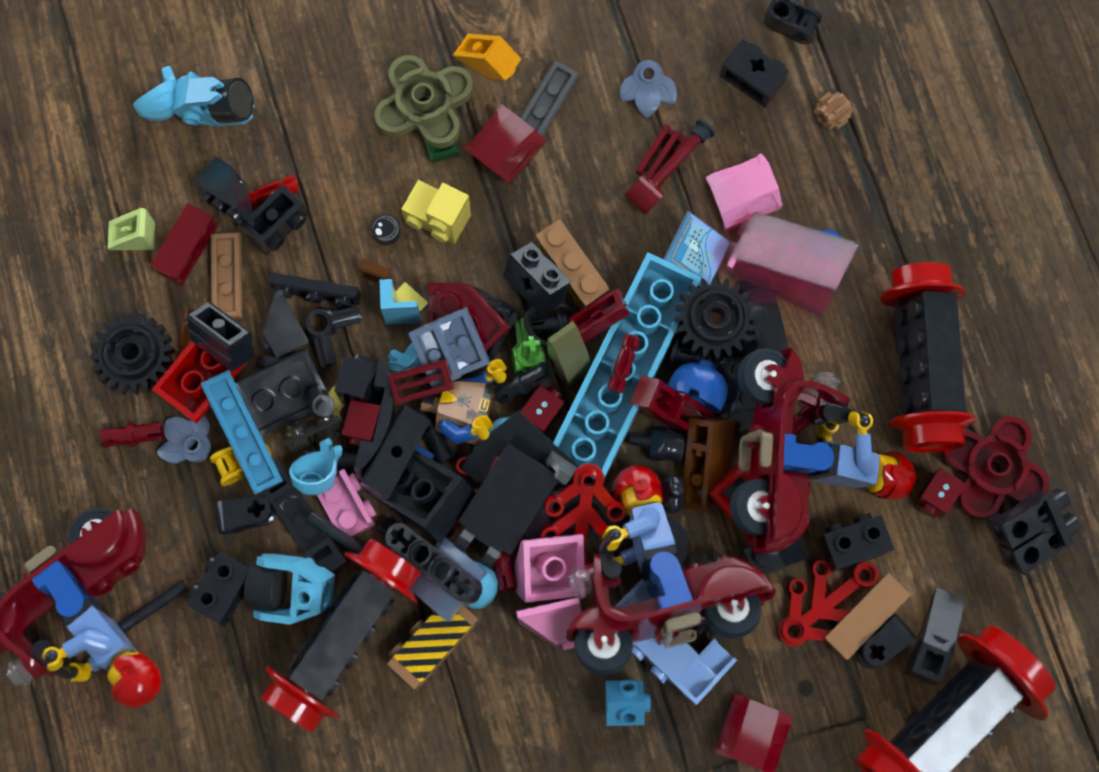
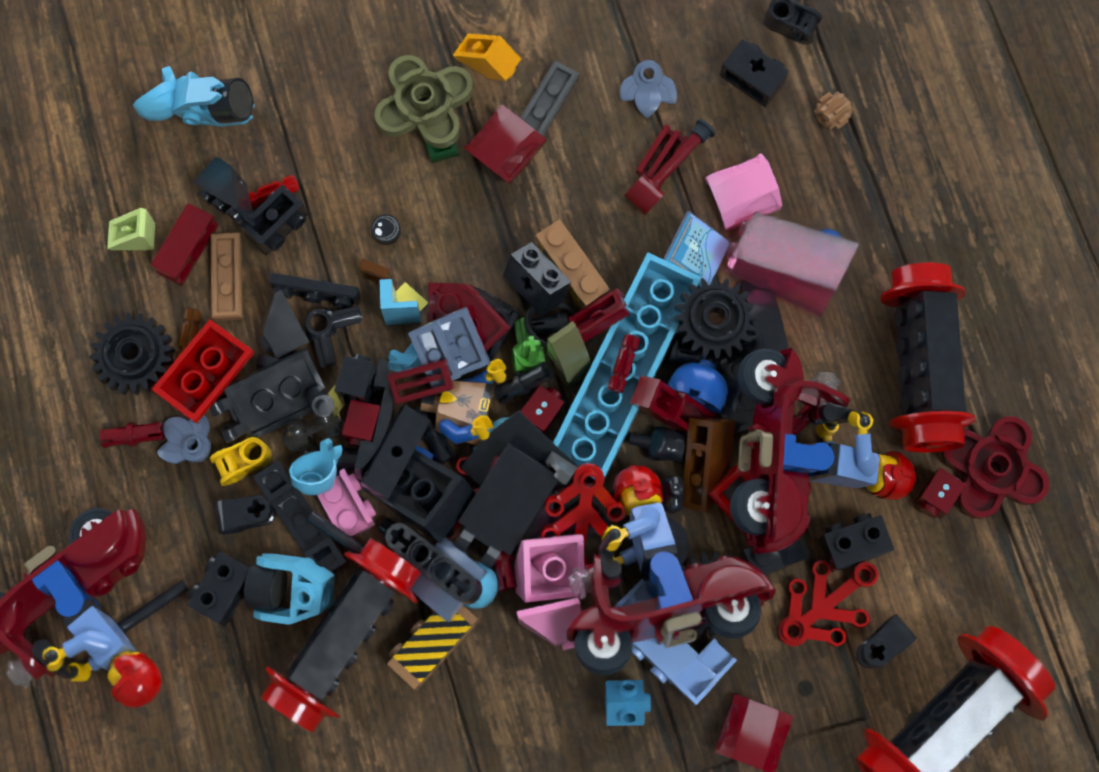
black brick [187,302,255,371] -> none
dark azure tile [200,370,283,495] -> none
light yellow brick [401,180,471,244] -> none
medium nougat tile [823,573,911,661] -> none
black slope [904,588,966,686] -> none
black hips [986,488,1082,575] -> none

